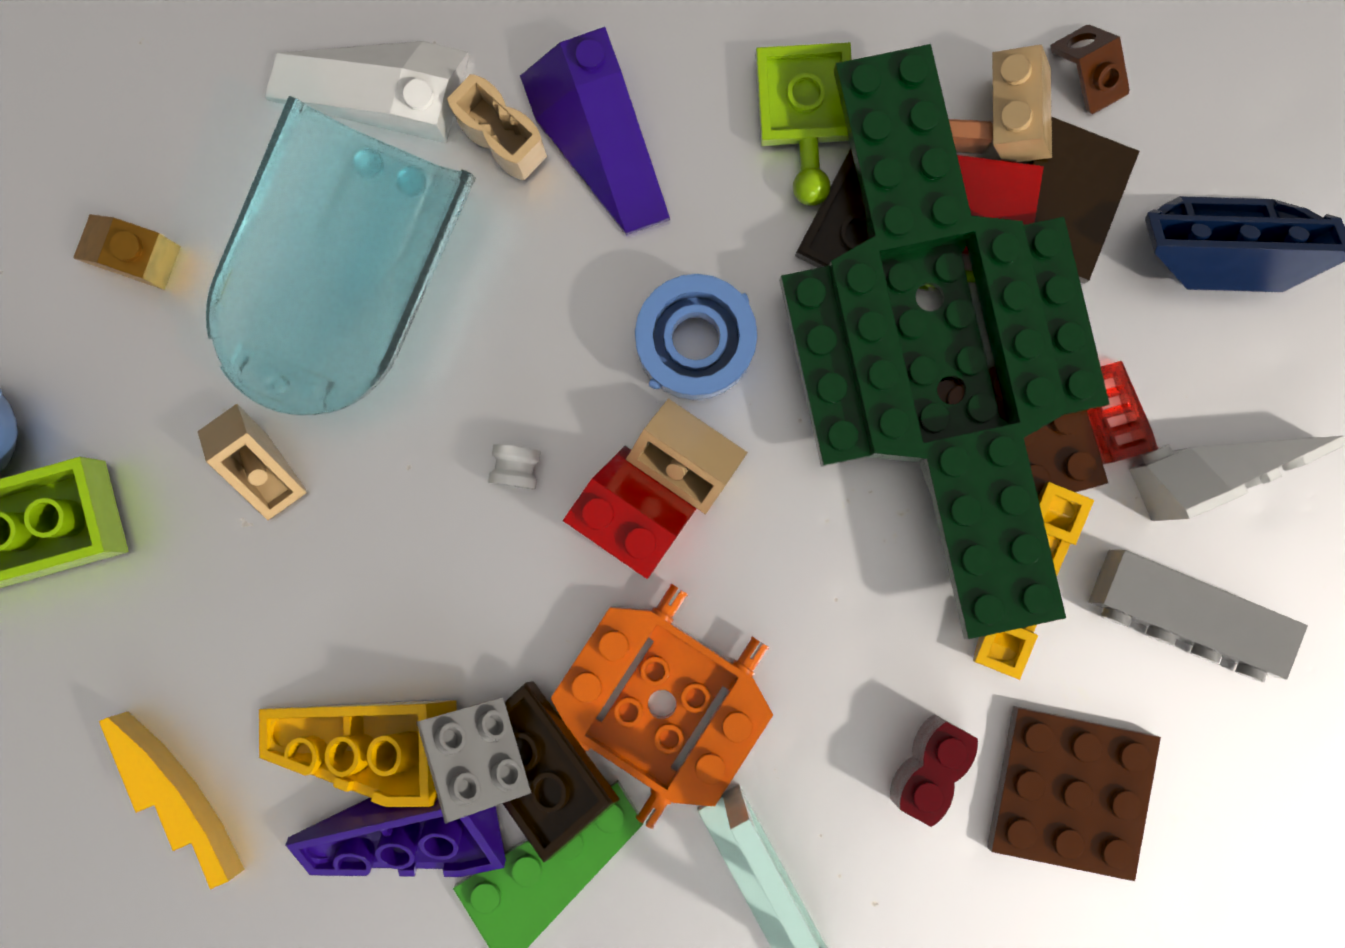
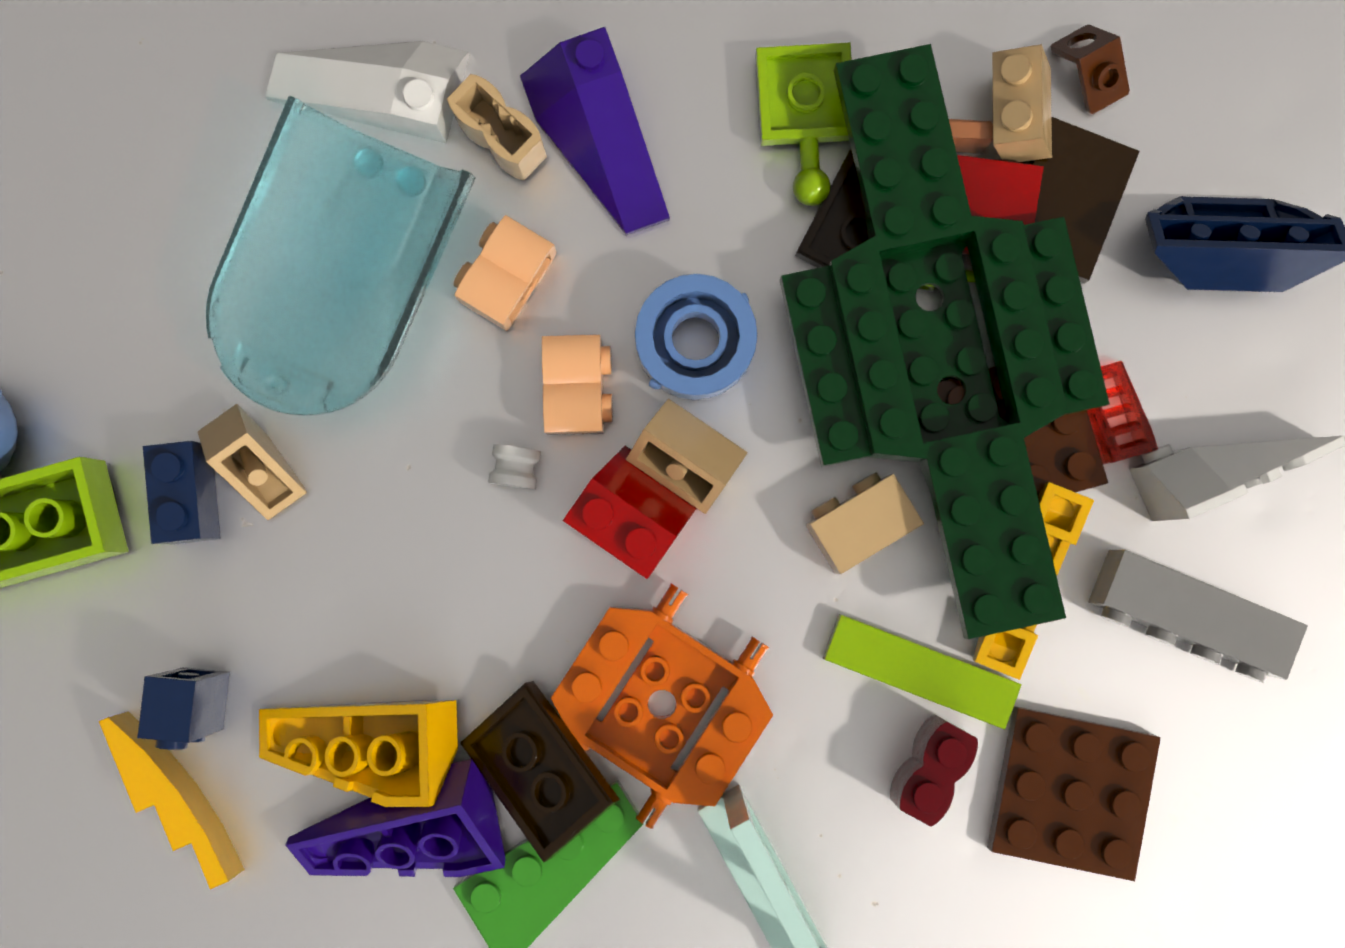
pearl gold slope [73,214,181,290] -> none
light grey hinge [417,697,531,823] -> none
none -> dark blue brick [137,667,230,750]
none -> dark blue brick [143,441,221,544]
none -> light nougat brick [453,215,557,331]
none -> light nougat brick [542,335,613,435]
none -> tan brick [806,472,924,574]
none -> lime tile [823,614,1022,730]

